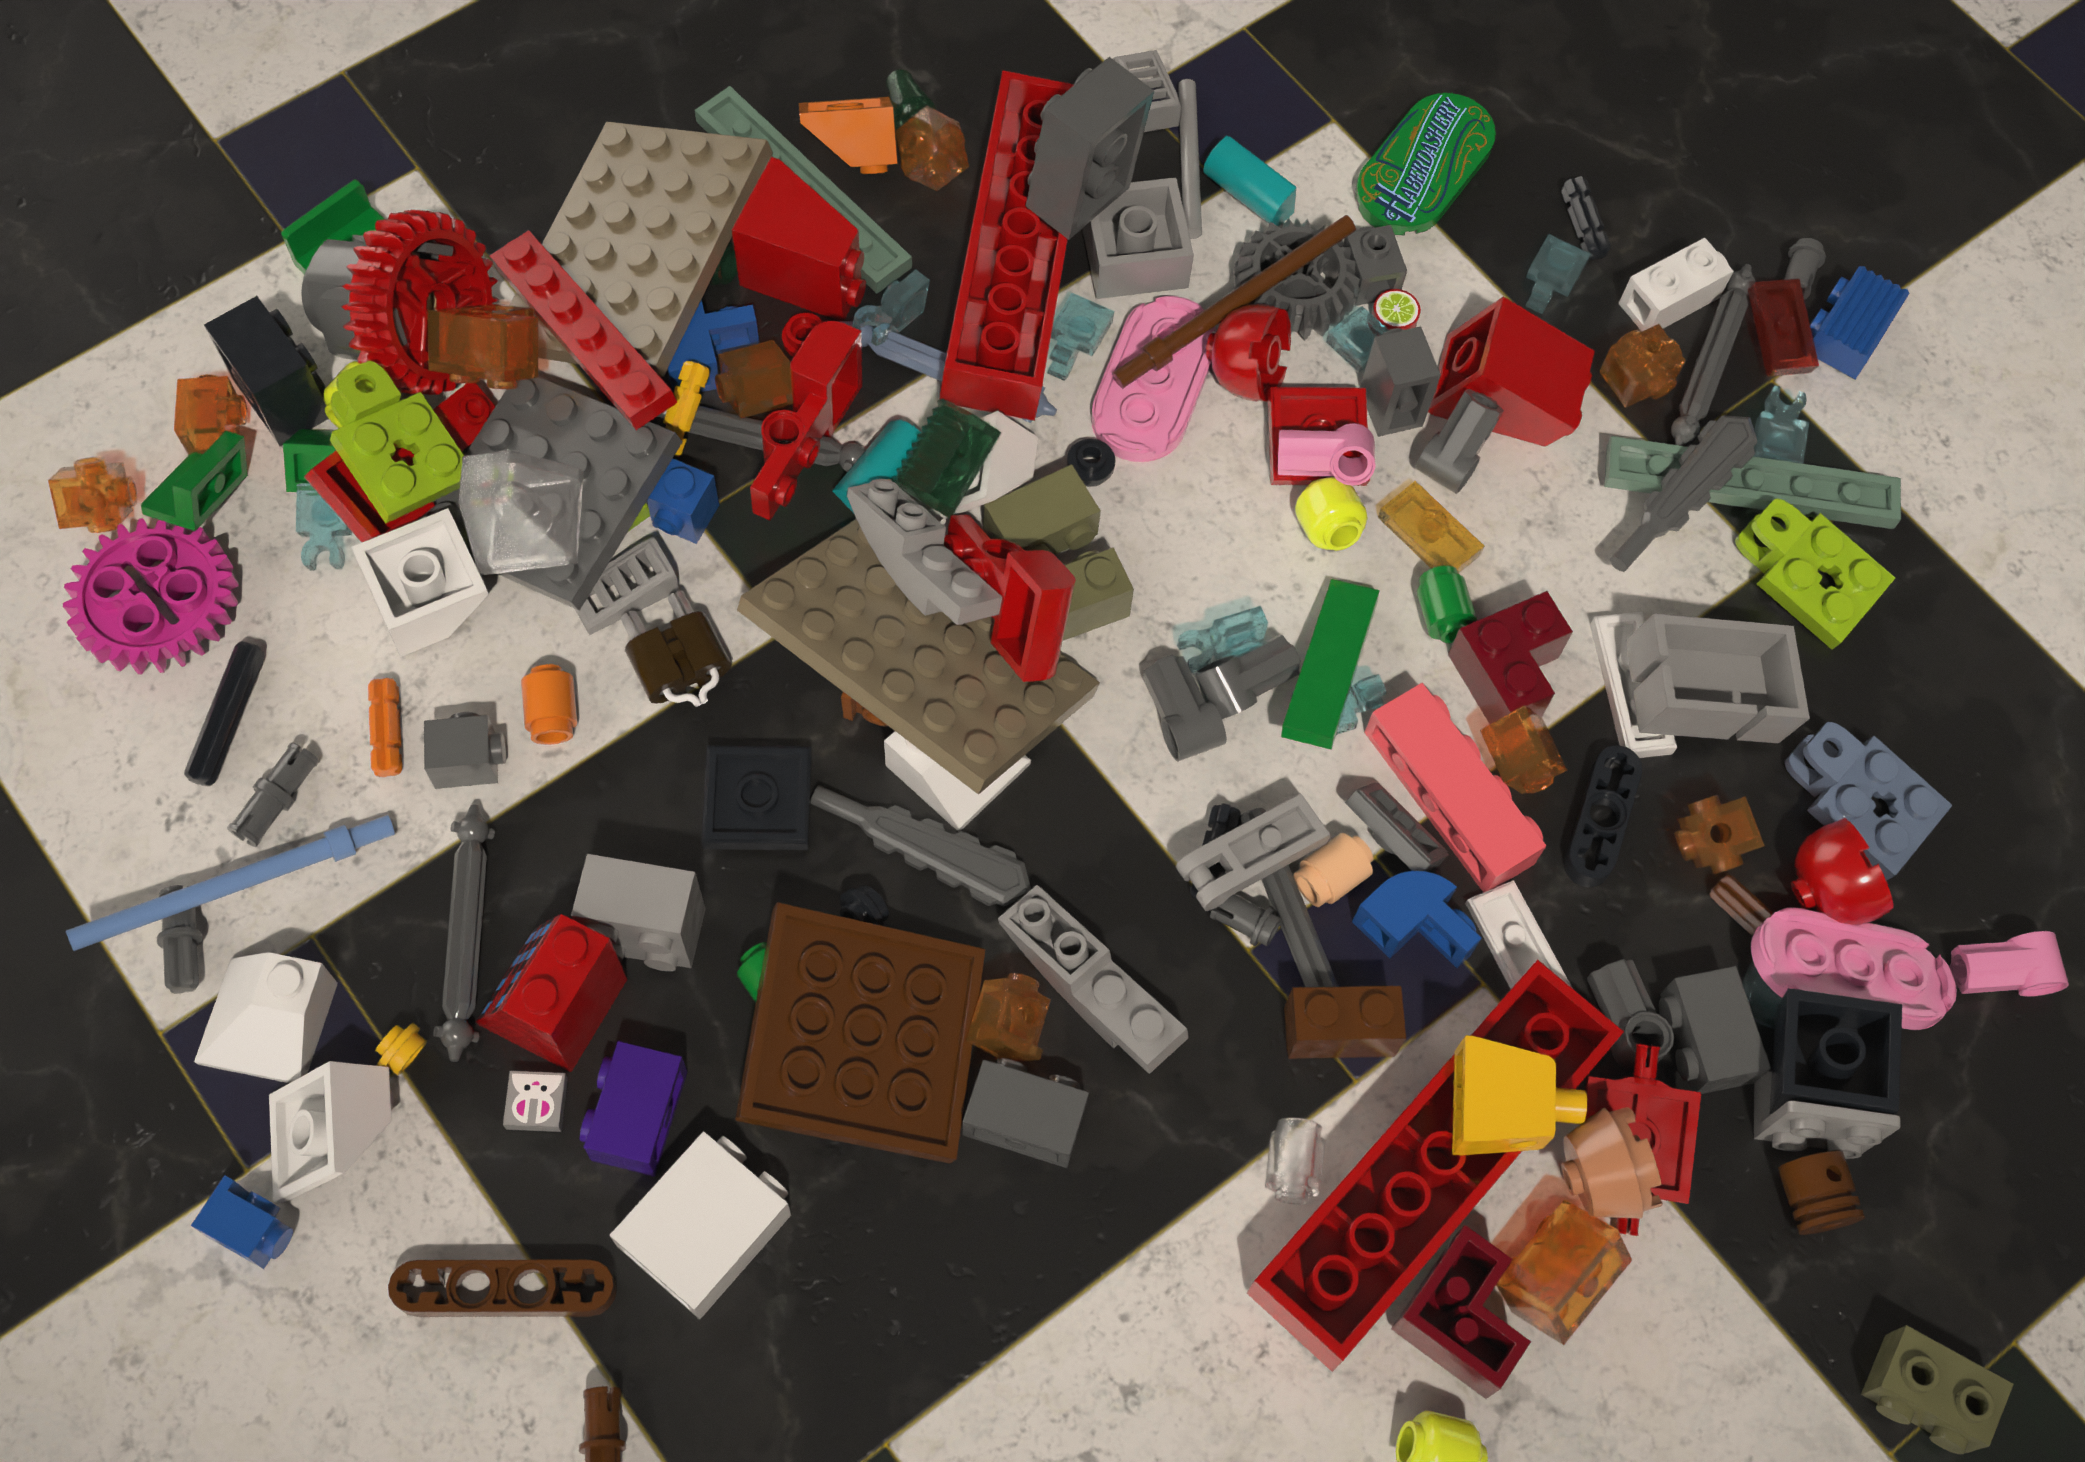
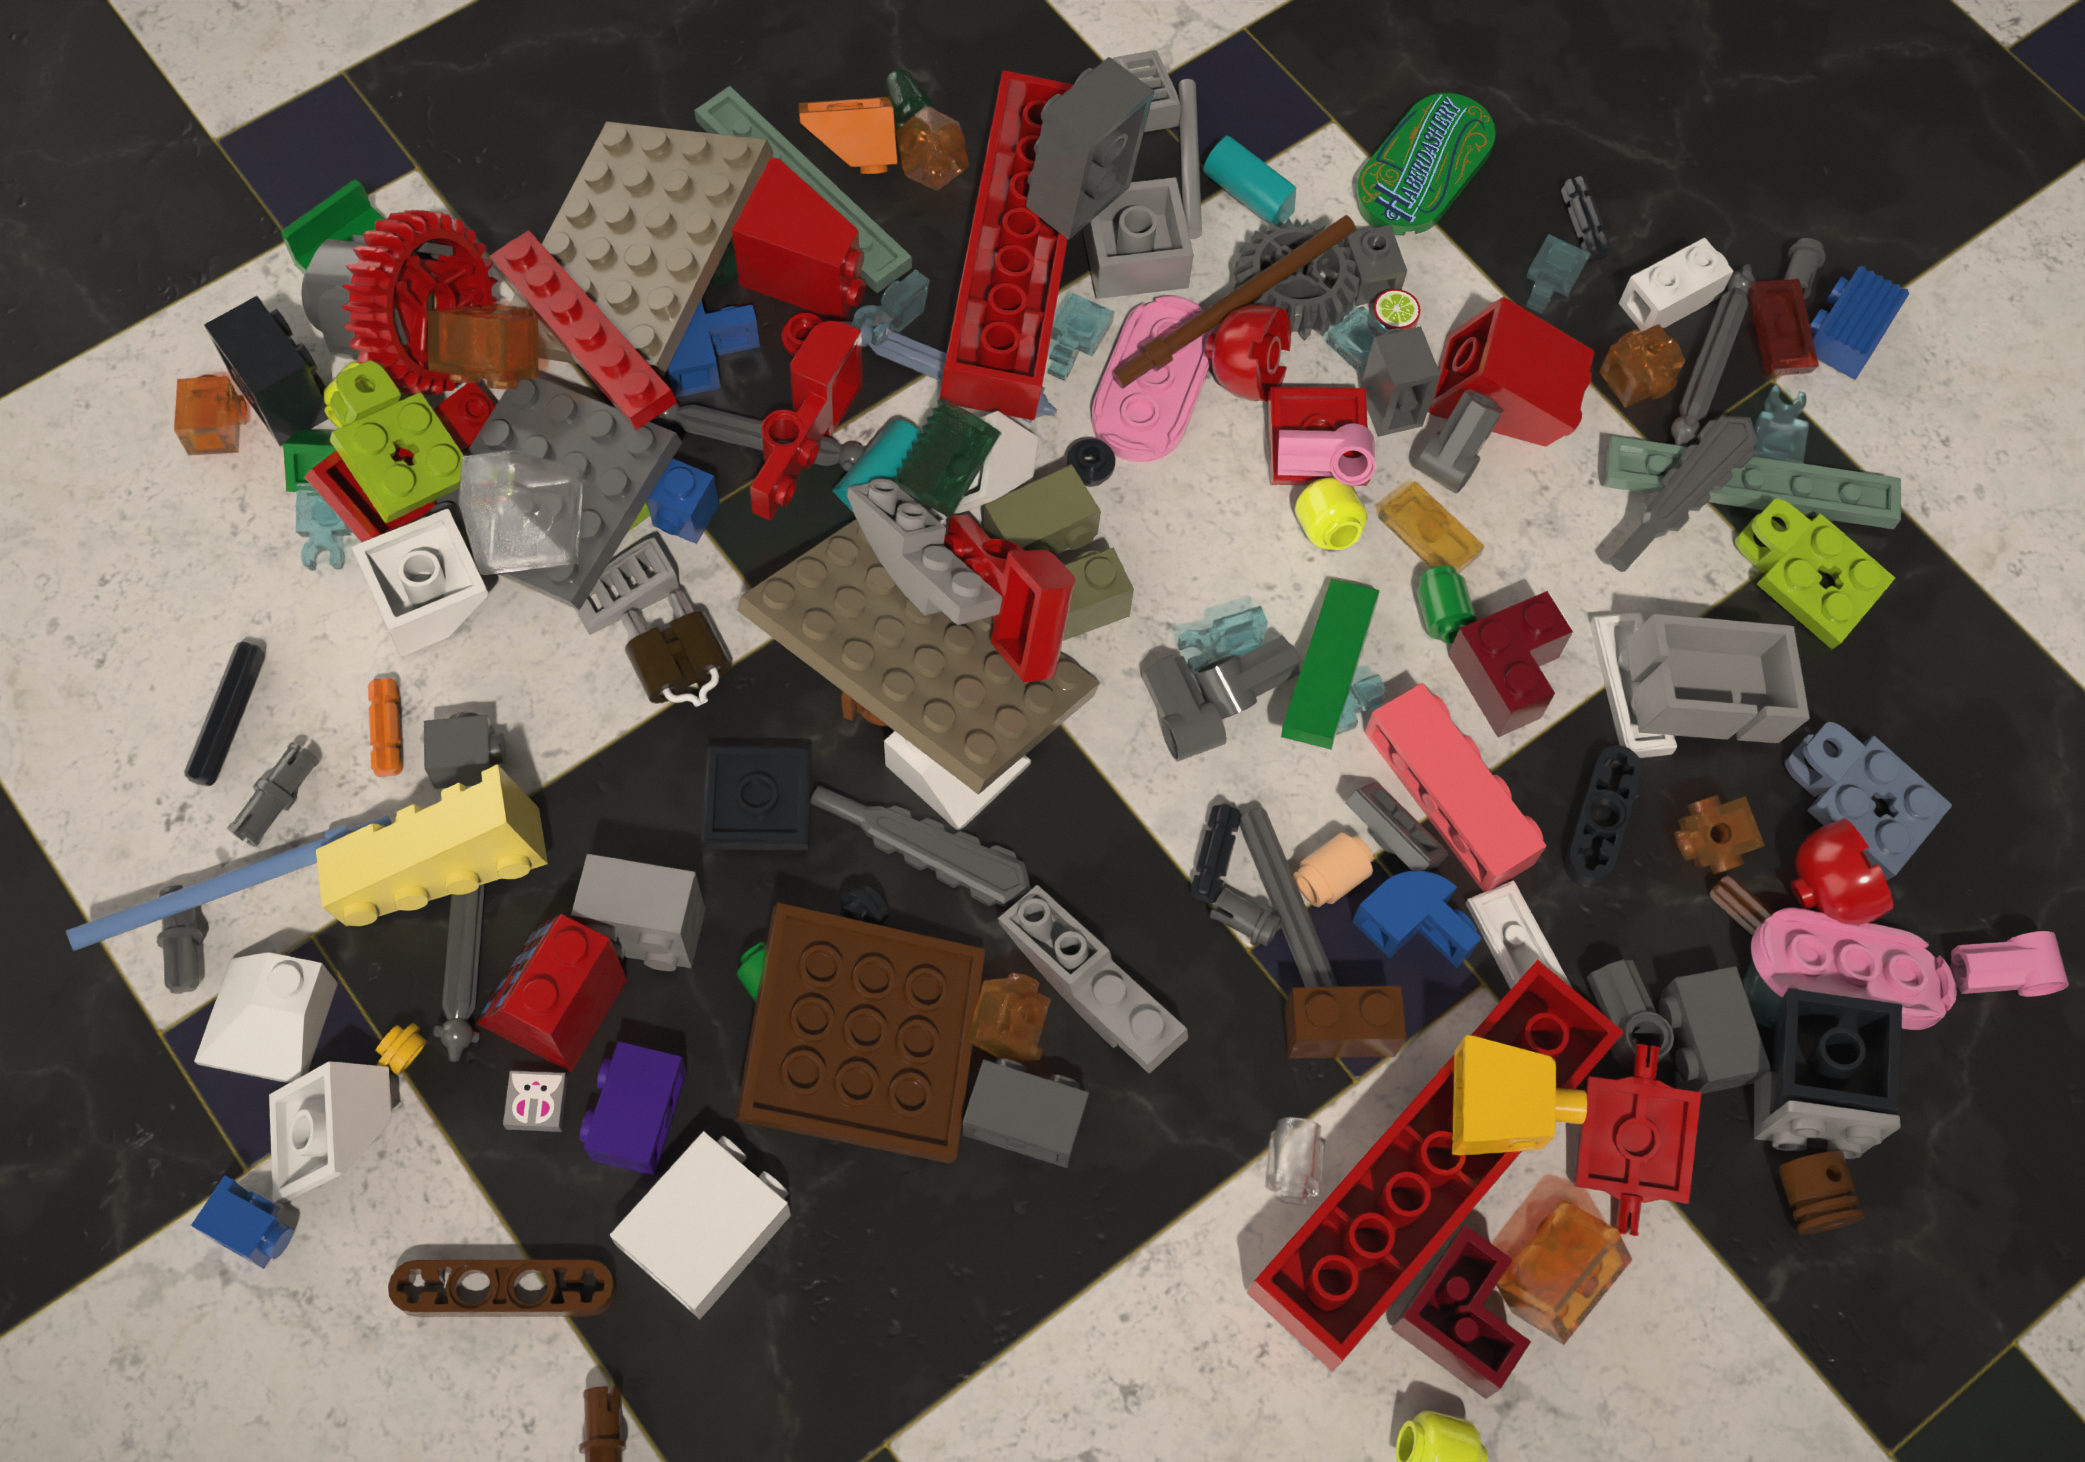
clear orange brick [48,456,137,533] -> none
dark pink gear [63,518,239,675] -> none
green panel [141,431,248,531] -> none
orange brick [521,664,577,745] -> none
yellow axle [663,361,710,457] -> none
clear orange brick [715,340,793,419] -> none
light grey plate [1176,793,1330,911] -> none
clear orange brick [1480,705,1567,794] -> none
nougat cone [1561,1107,1663,1219] -> none
olive brick [1861,1325,2014,1454] -> none
none -> light yellow wedge [316,764,548,926]

